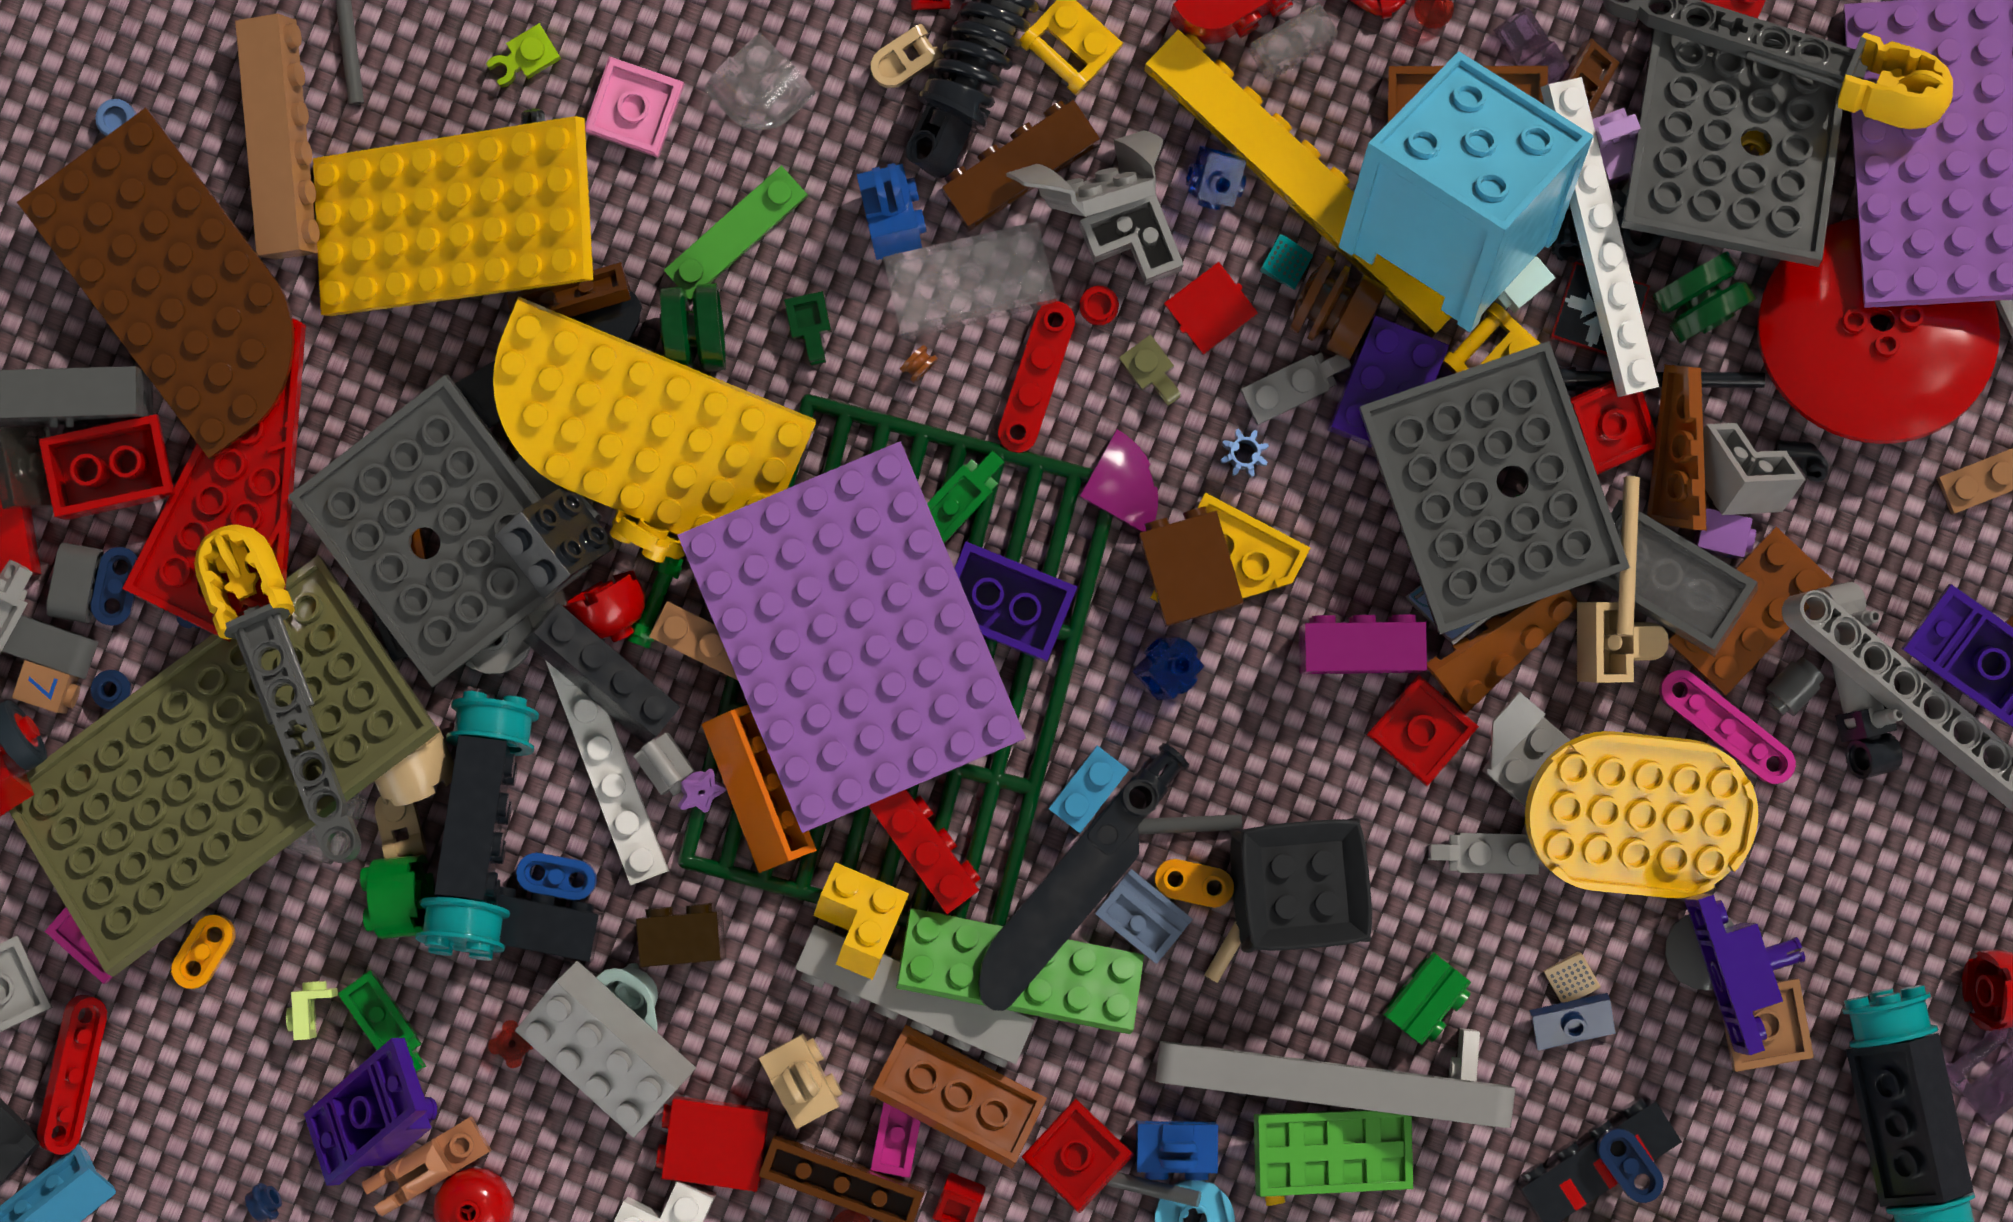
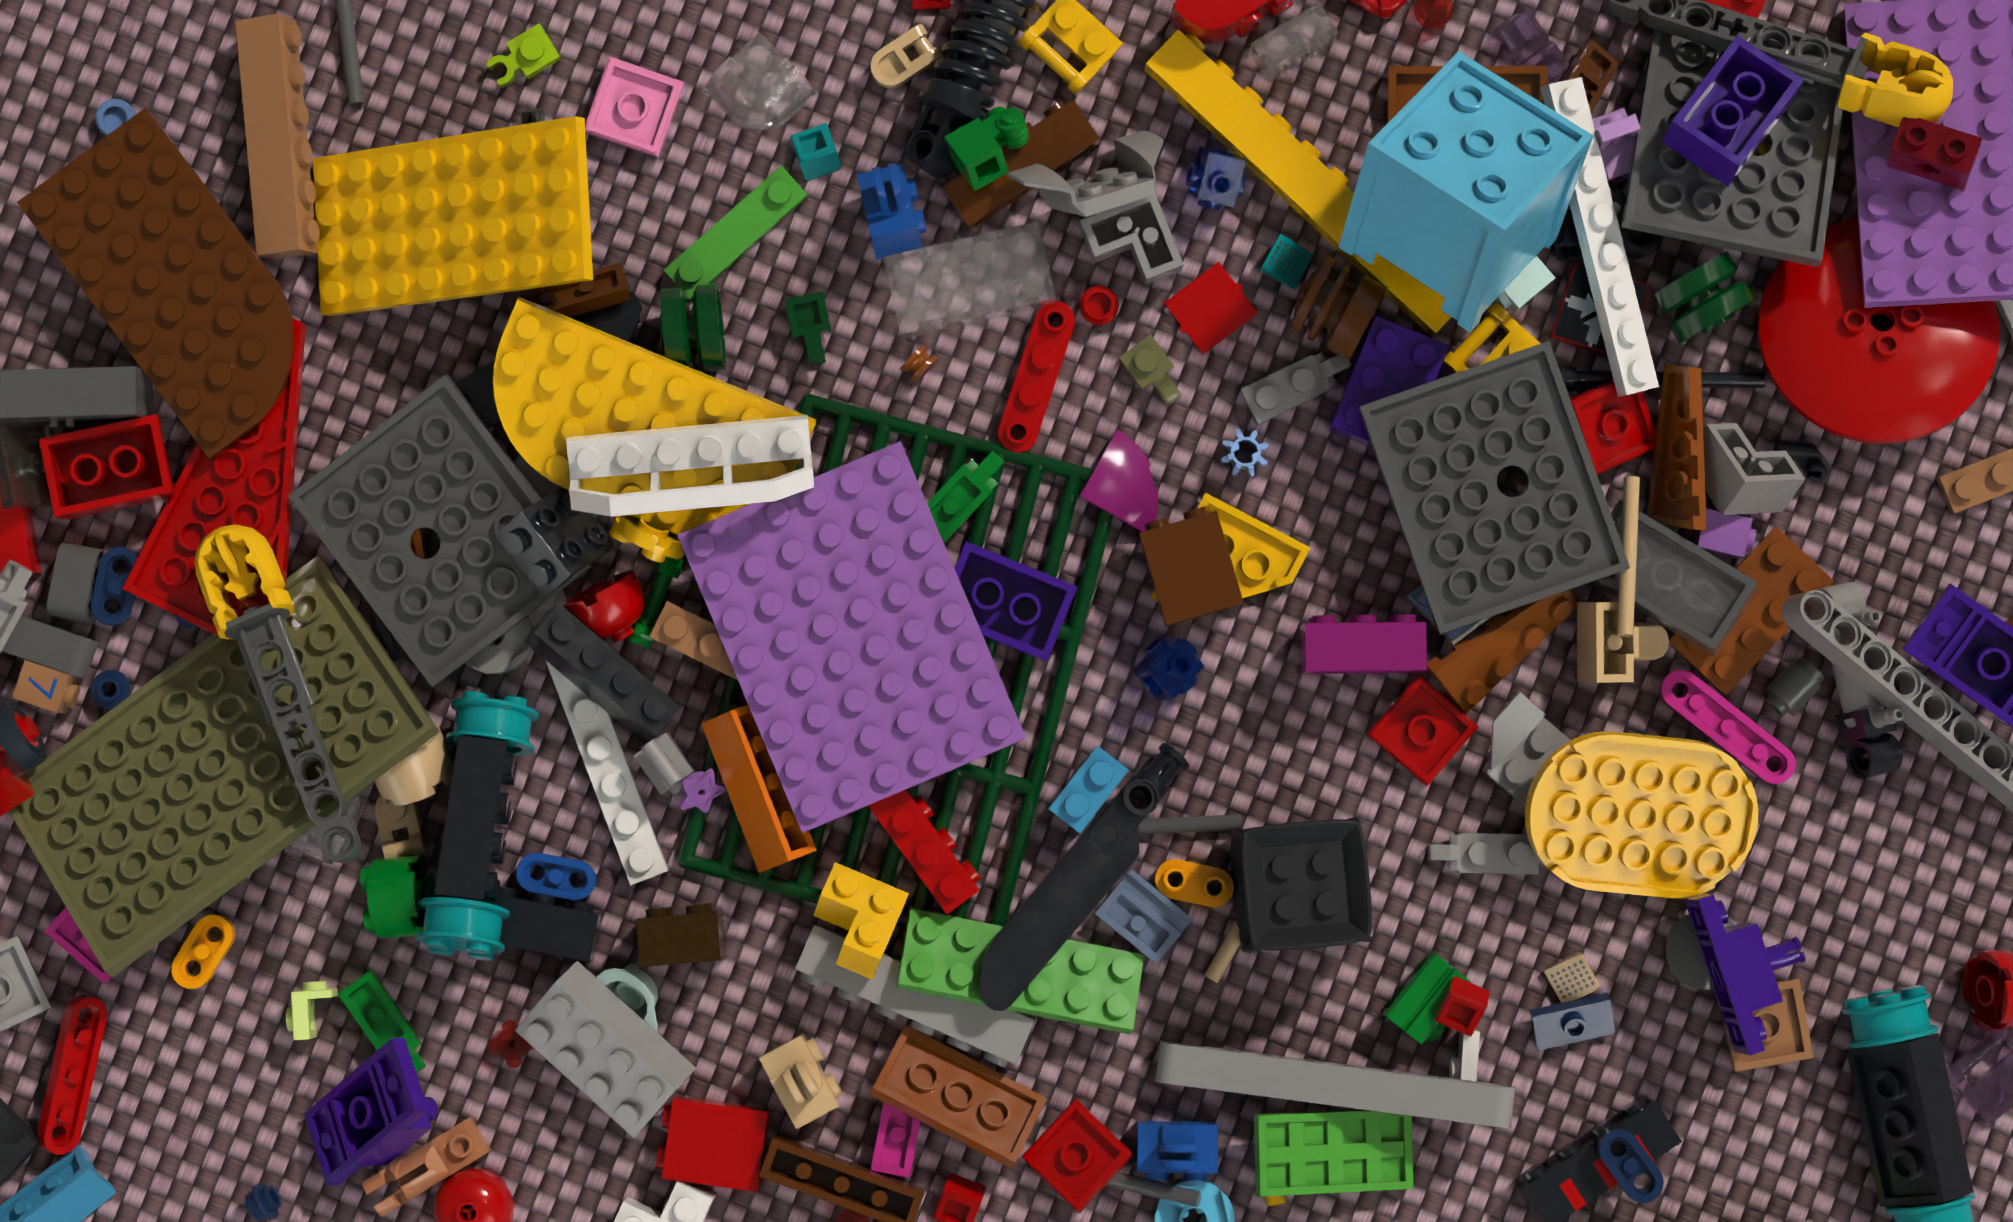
none -> white plate [566,415,814,516]
none -> teal slope [790,123,842,181]
none -> green brick [944,106,1029,191]
none -> red slope [1434,976,1490,1037]
none -> dark purple brick [1662,35,1804,187]
none -> dark red brick [1887,117,1982,191]

